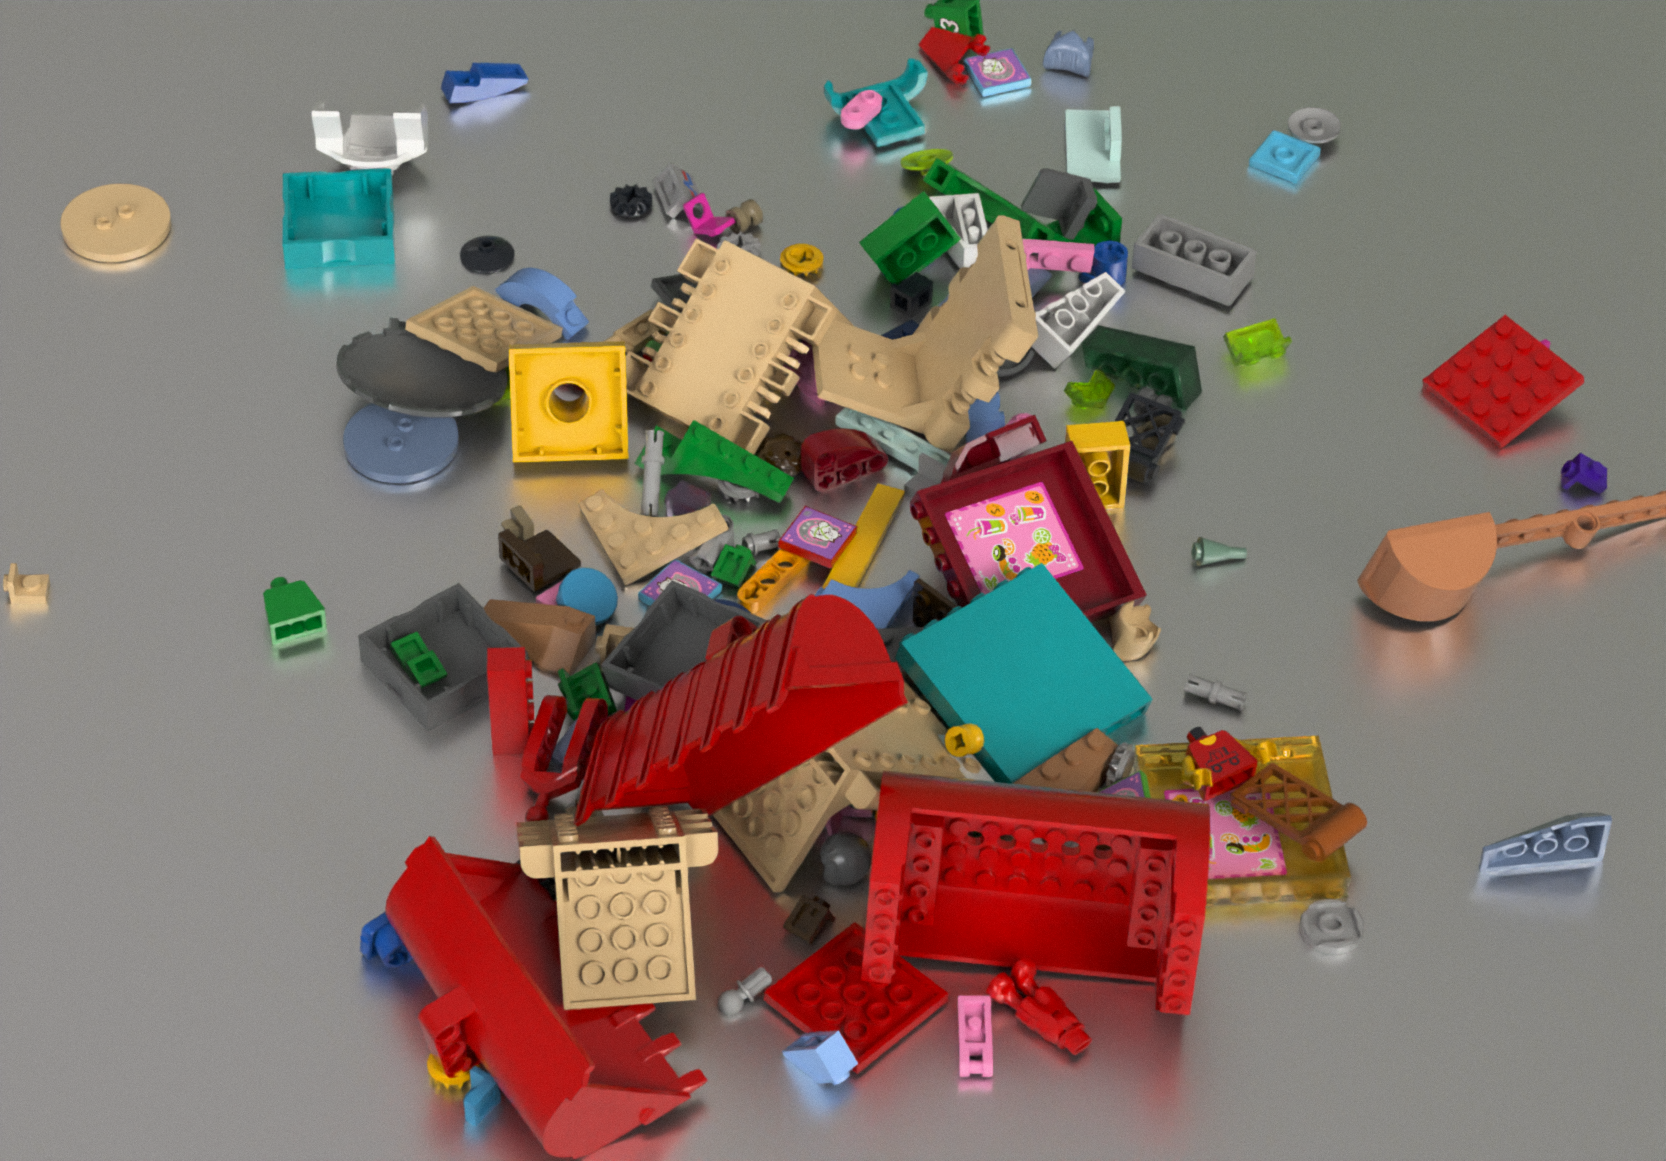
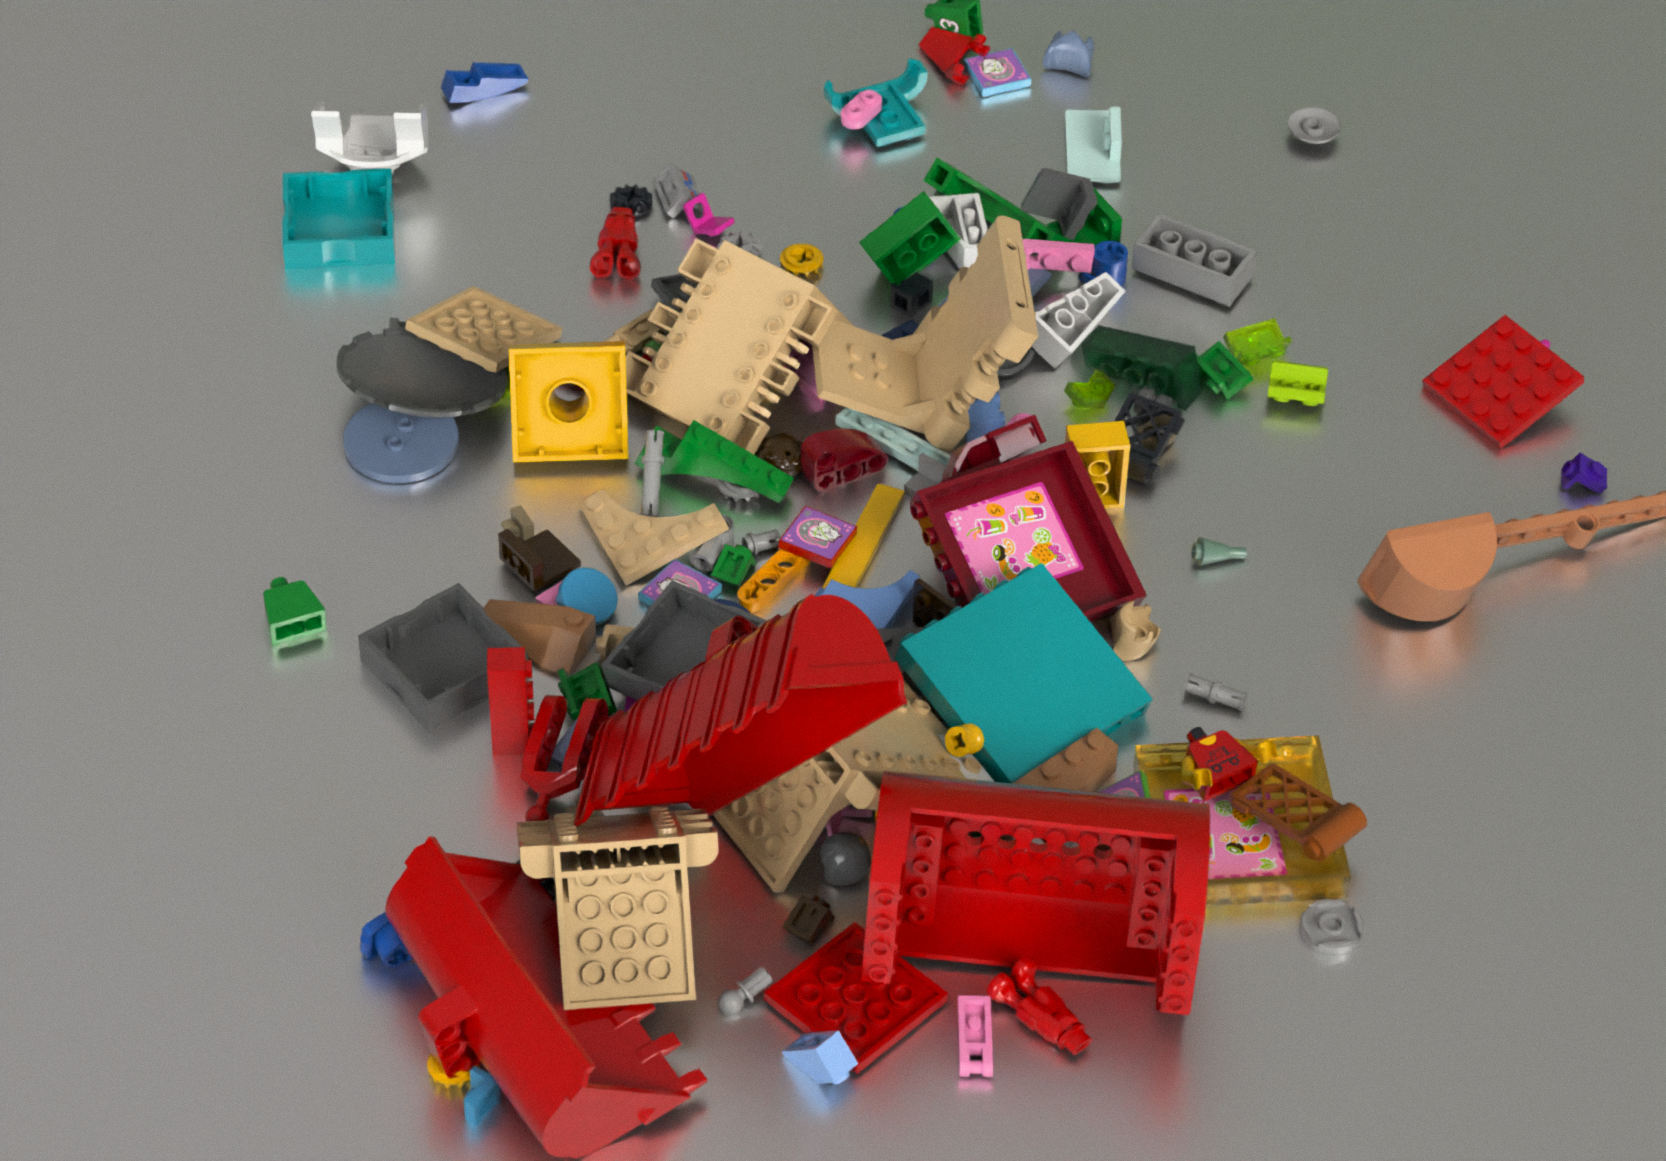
tan bracket [3,563,50,604] -> none
tan plate [61,184,171,262] -> none
green slope [390,632,447,688] -> none
black dish [460,236,515,274] -> none
medium blue arch [495,268,589,340] -> none
clear purple brick [664,480,711,517] -> none
dark tan wheel [725,199,763,234] -> none
lime dish [900,149,953,176] -> none
light grey gear [1106,742,1135,786] -> none
medium azure tile [1249,130,1321,184] -> none
sand blue wedge [1479,812,1612,873] -> none
none -> red piece [589,207,641,280]
none -> green bracket [1188,341,1254,400]
none -> lime bracket [1267,360,1328,406]

